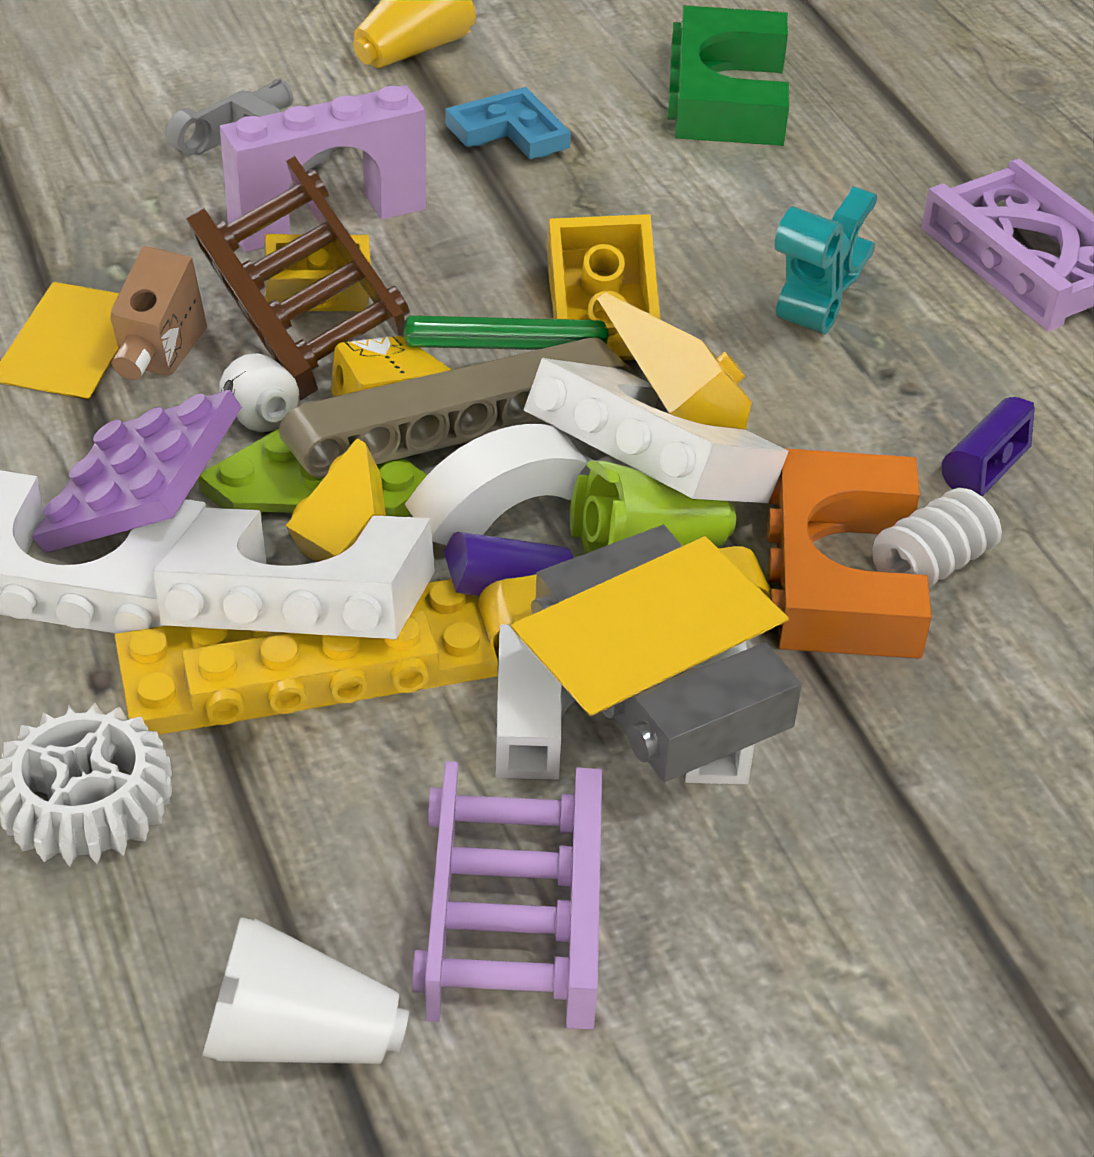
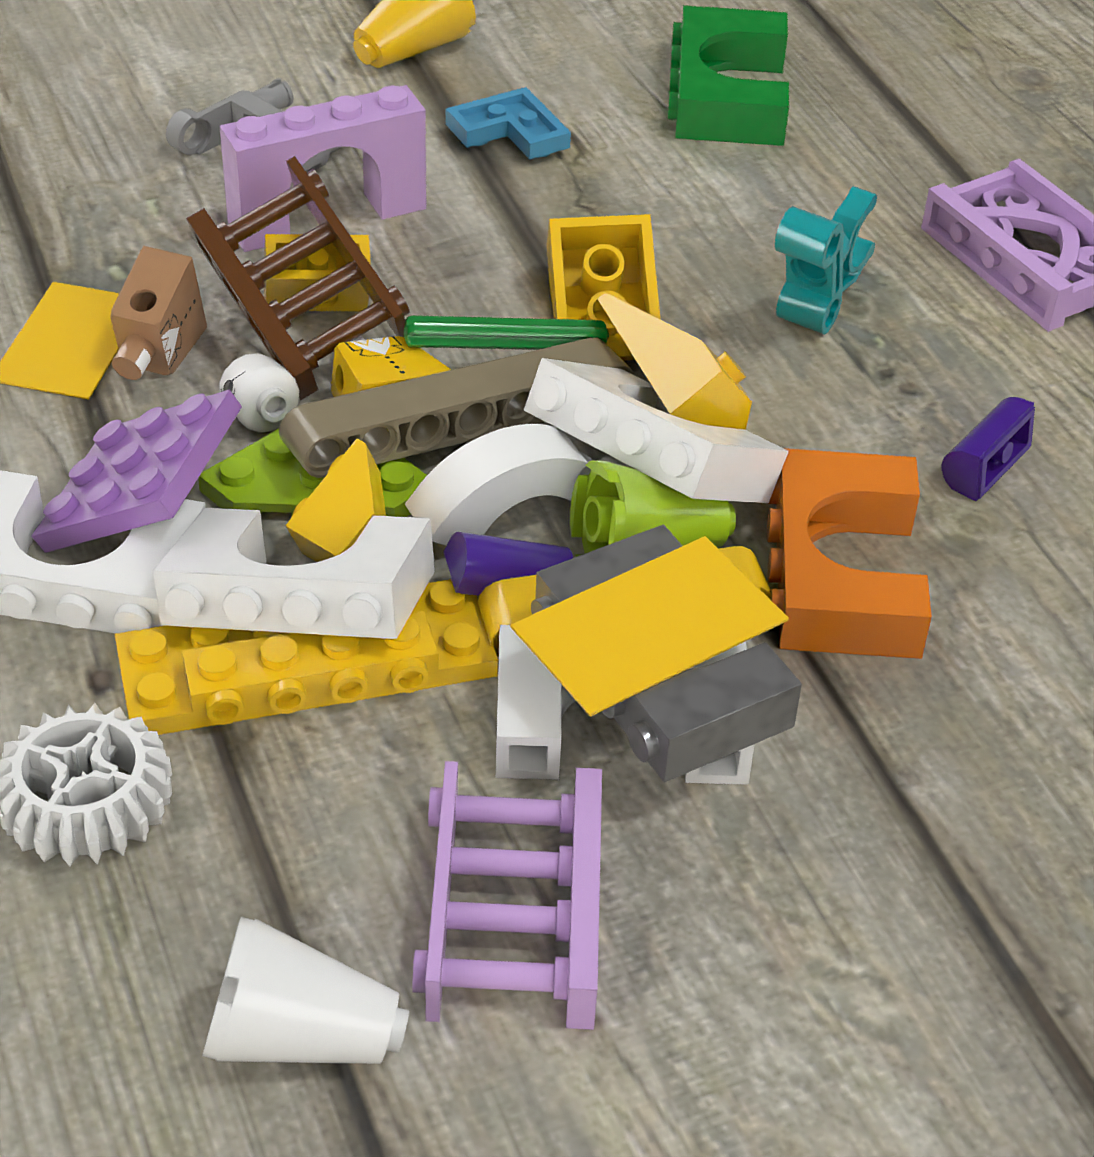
white piece [872,488,1002,589] -> none

